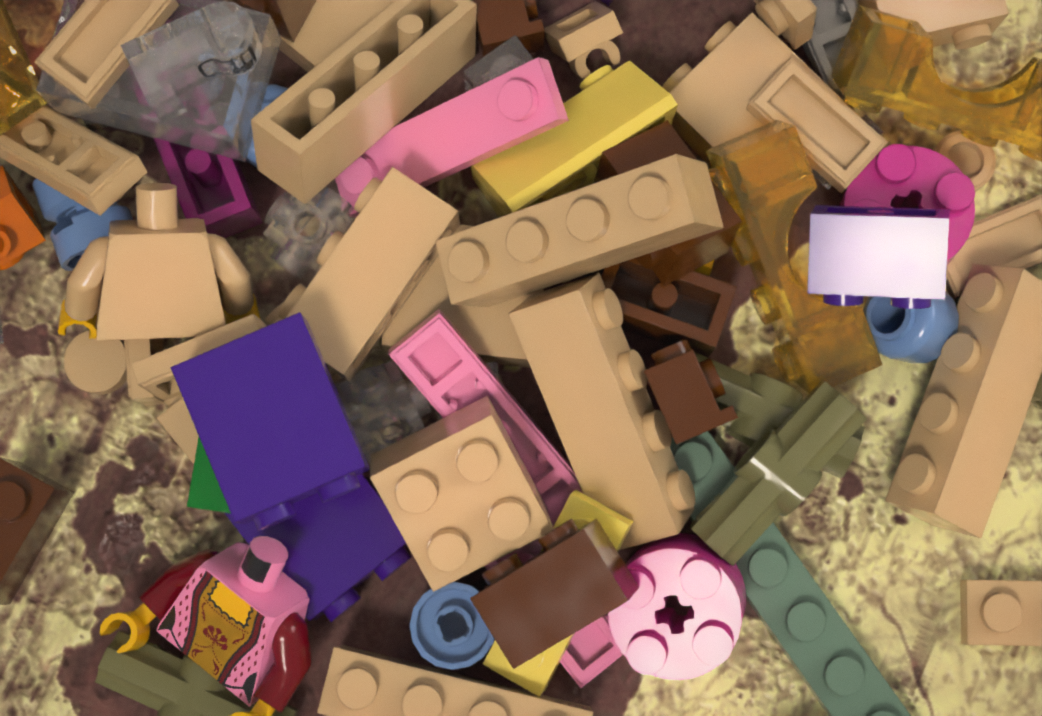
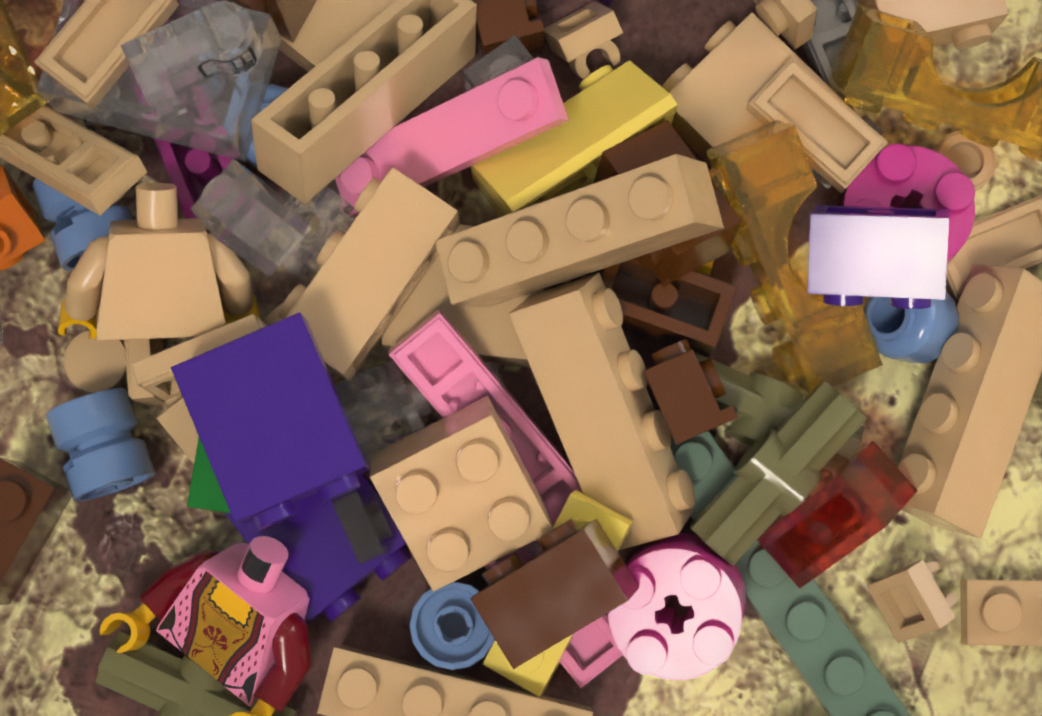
none -> medium blue wheel [46,388,156,502]
none -> clear brick [191,159,313,277]
none -> clear smoke plate [332,490,394,565]
none -> clear red brick [757,441,918,589]
none -> tan tile [866,560,957,643]

